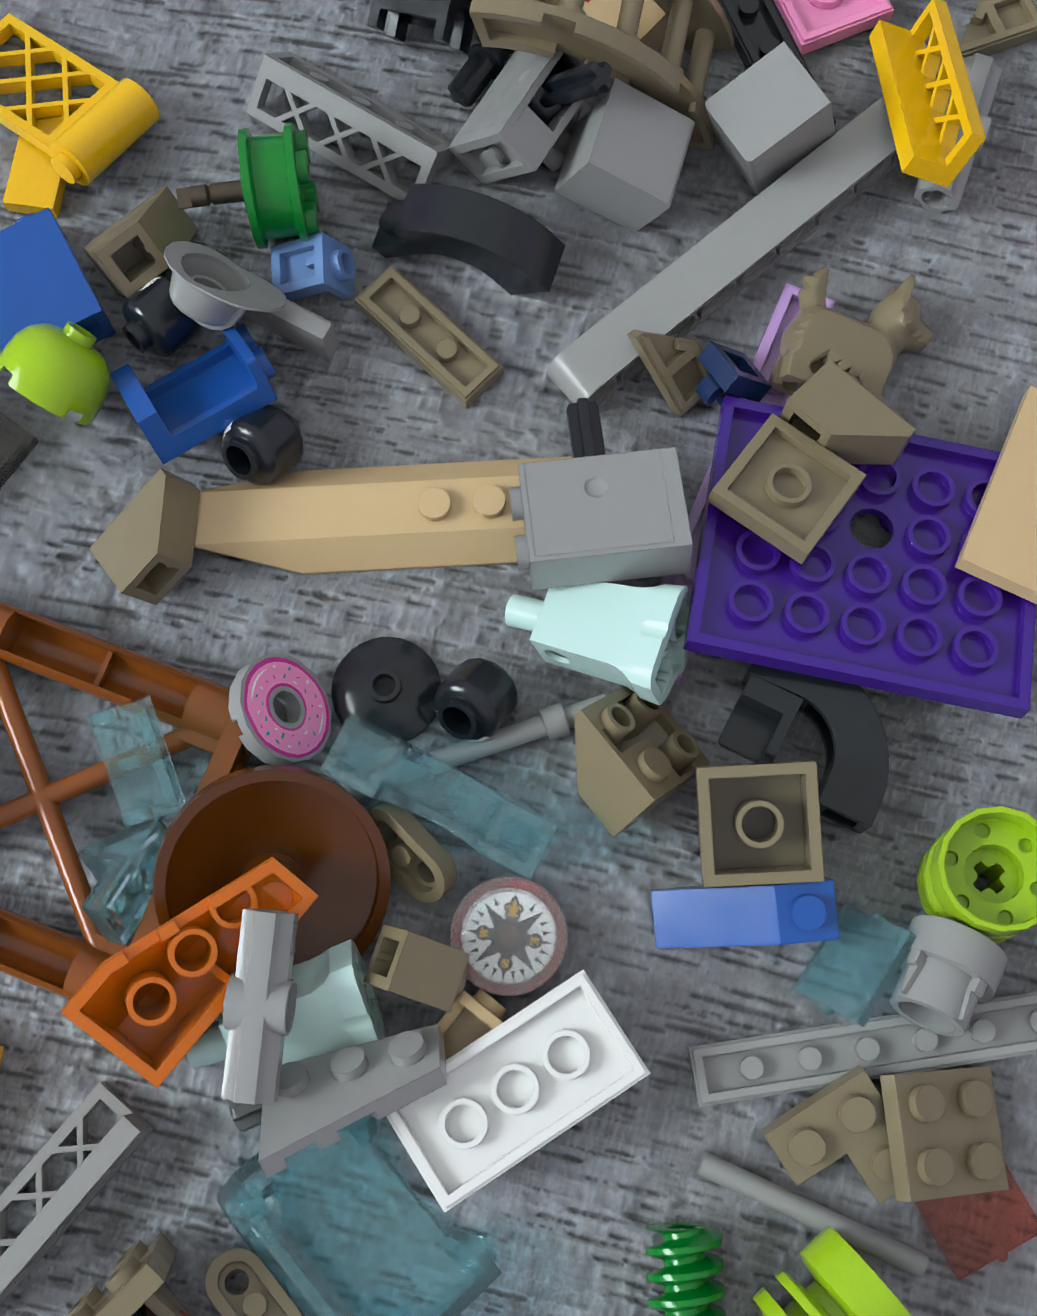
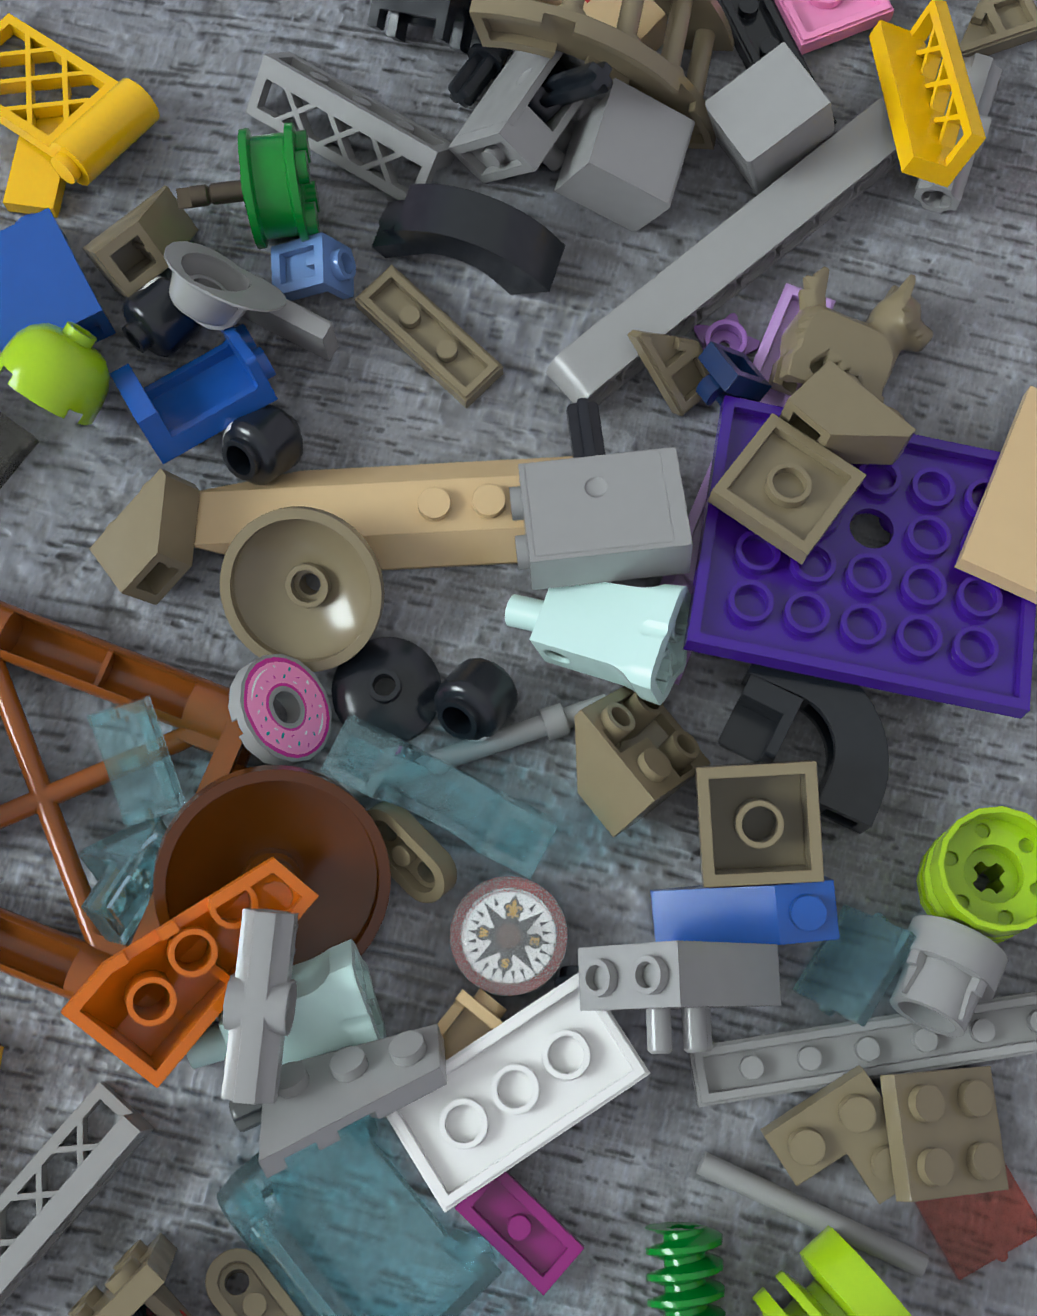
dark tan slope [363,924,470,1012] -> none
none -> dark tan dish [220,506,385,672]
none -> magenta plate [455,1171,584,1296]
none -> light grey piece [554,940,781,1054]
none -> medium lavender plate [694,313,761,356]

